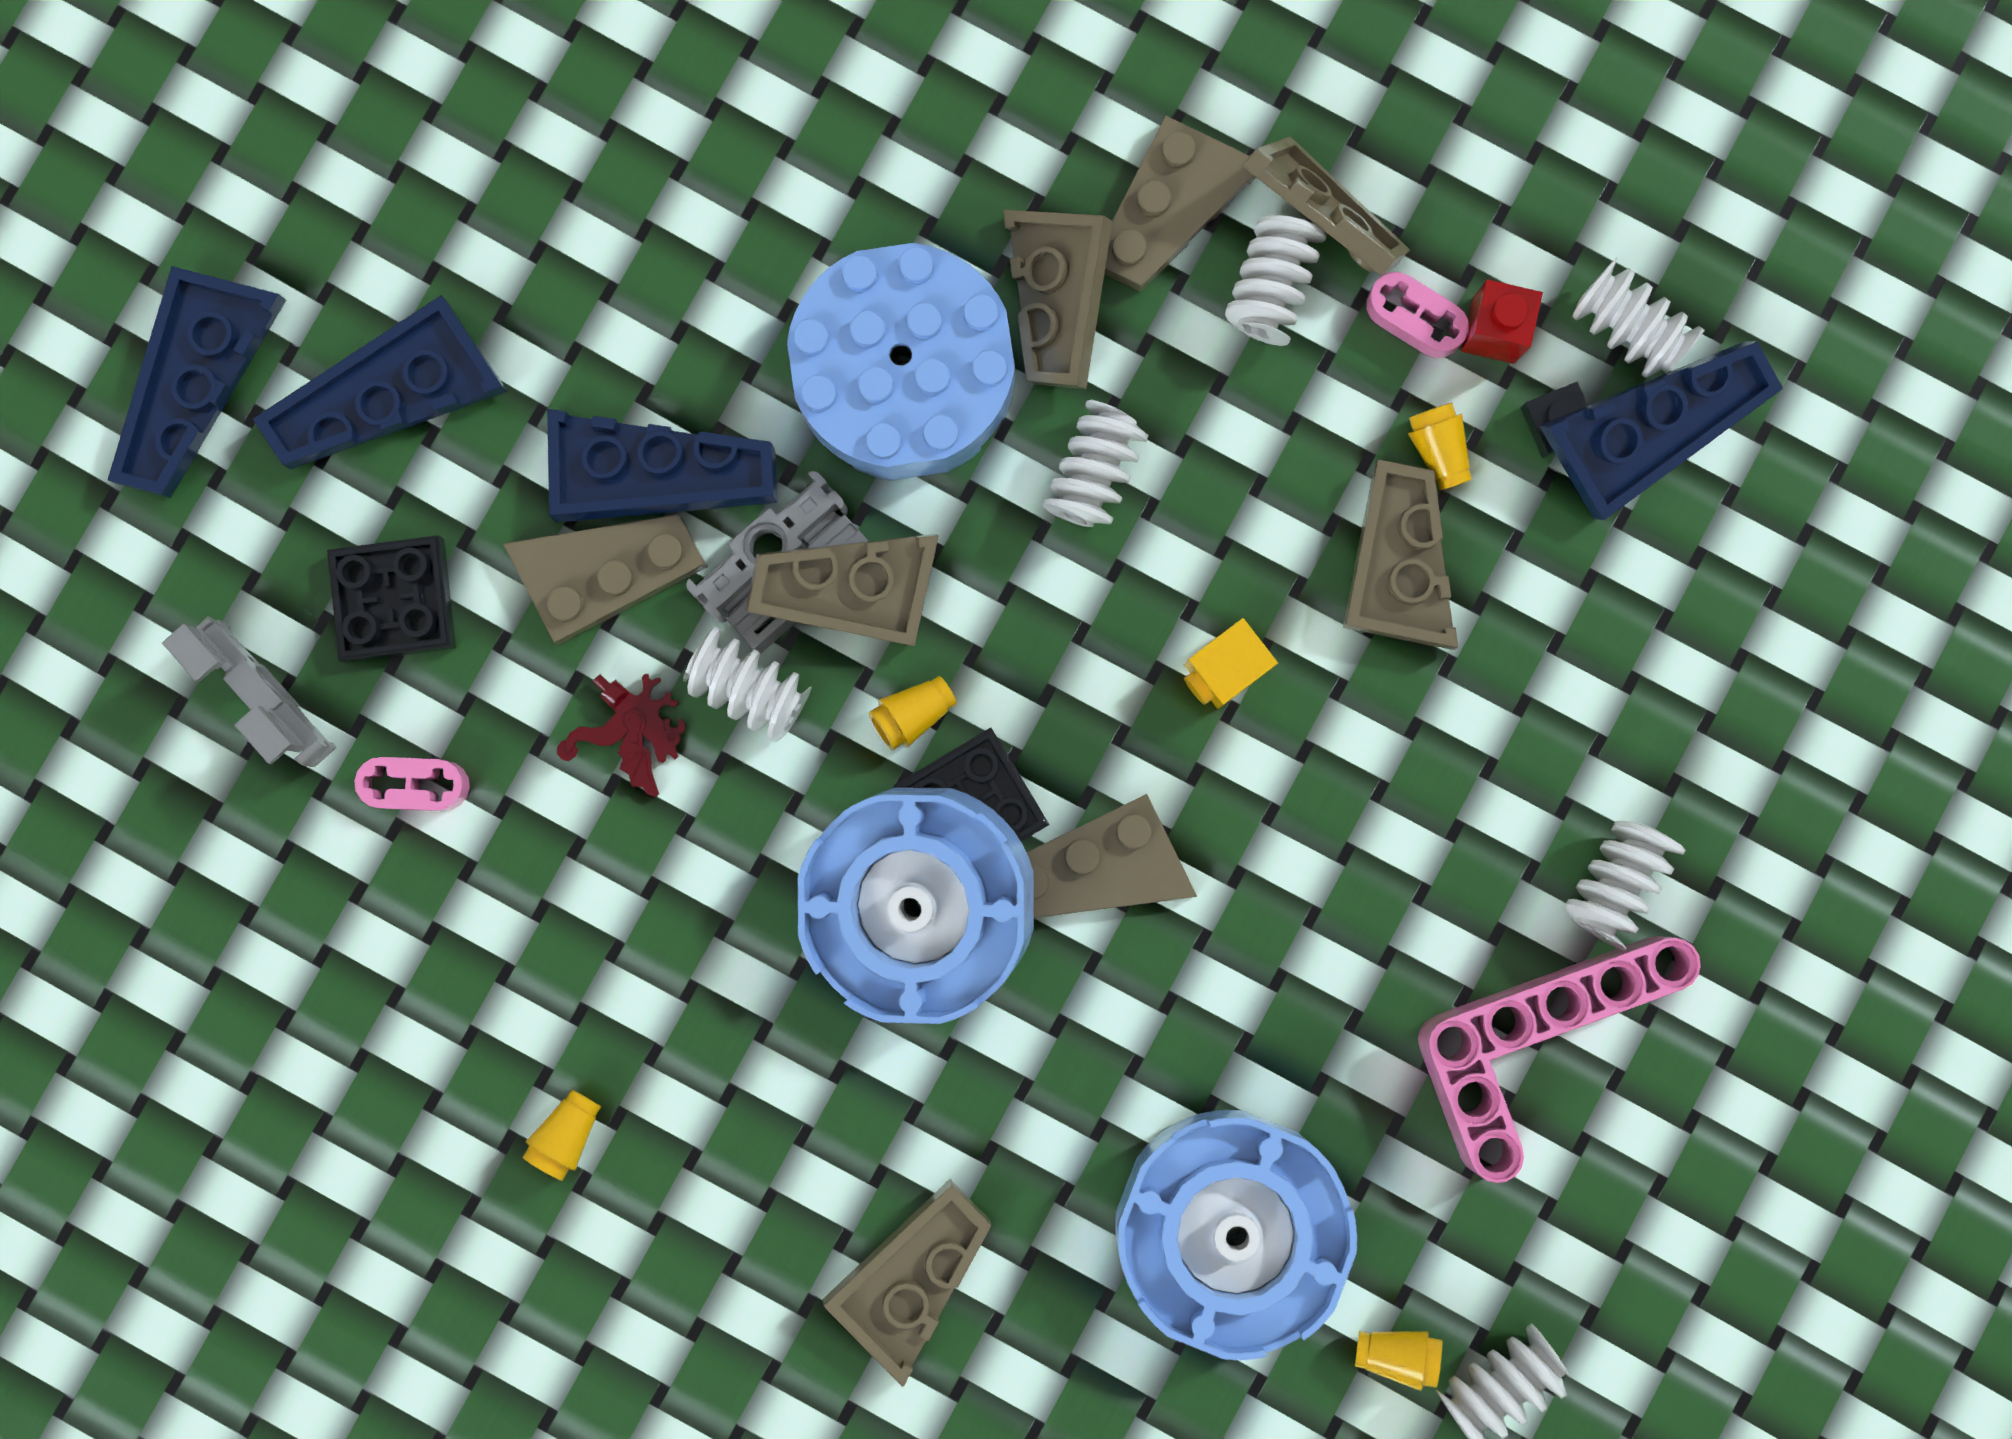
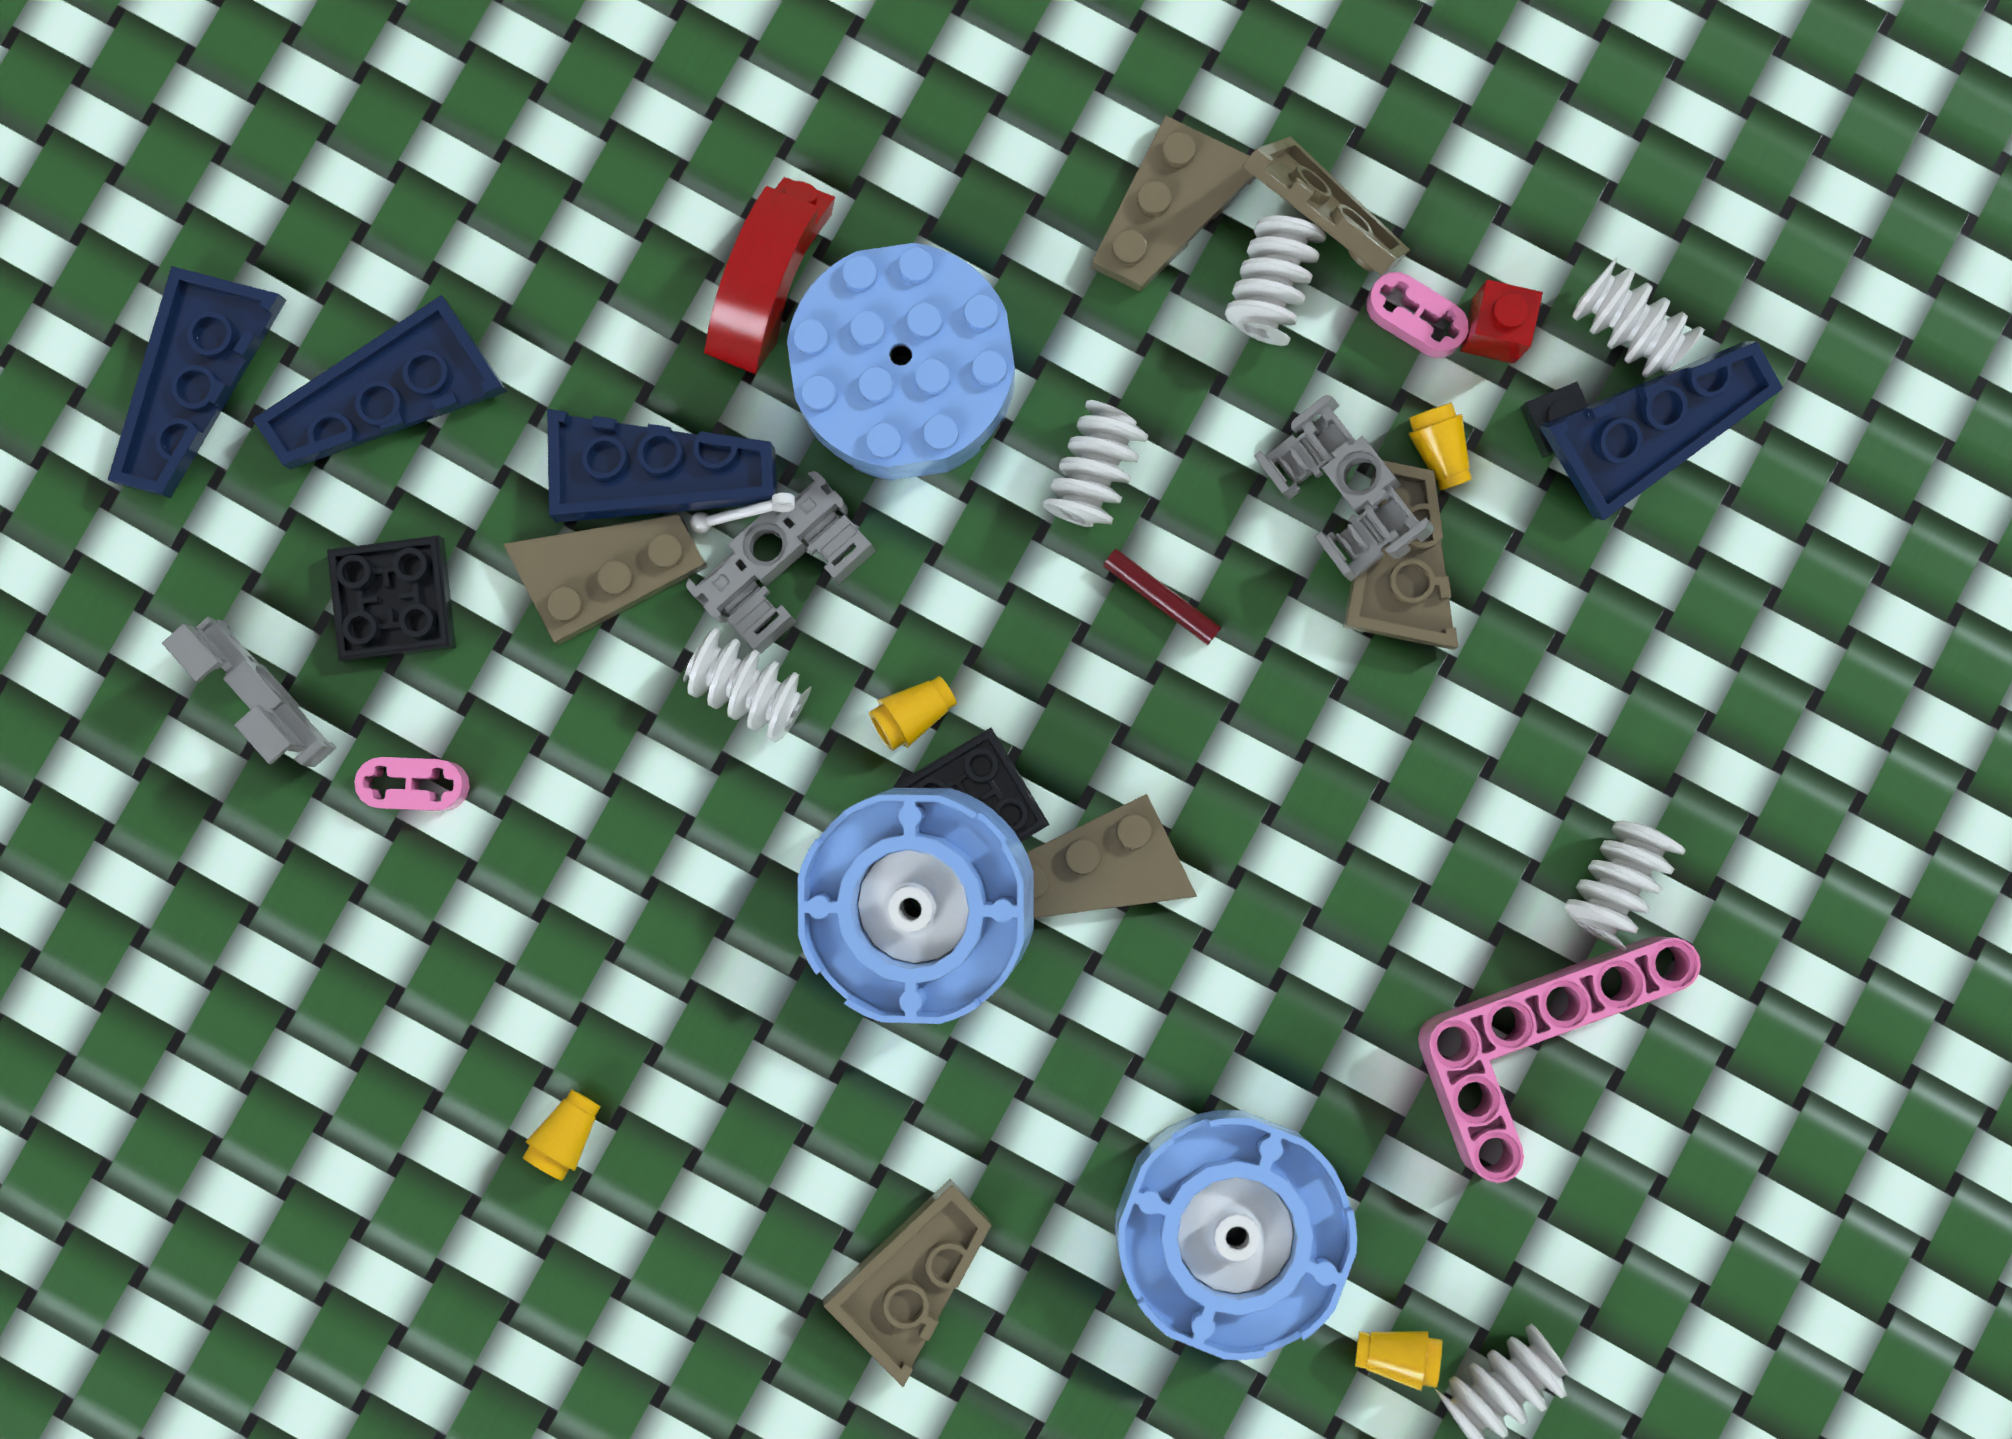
dark red piece [557,674,686,797] -> none
dark tan wing [745,534,939,646] -> none
dark tan wing [1003,210,1113,389] -> none
yellow brick [1184,618,1278,709] -> none
none -> white hinge [690,493,795,534]
none -> red arch [704,177,835,374]
none -> dark red piece [1103,548,1221,646]
none -> light grey piece [1254,395,1433,582]

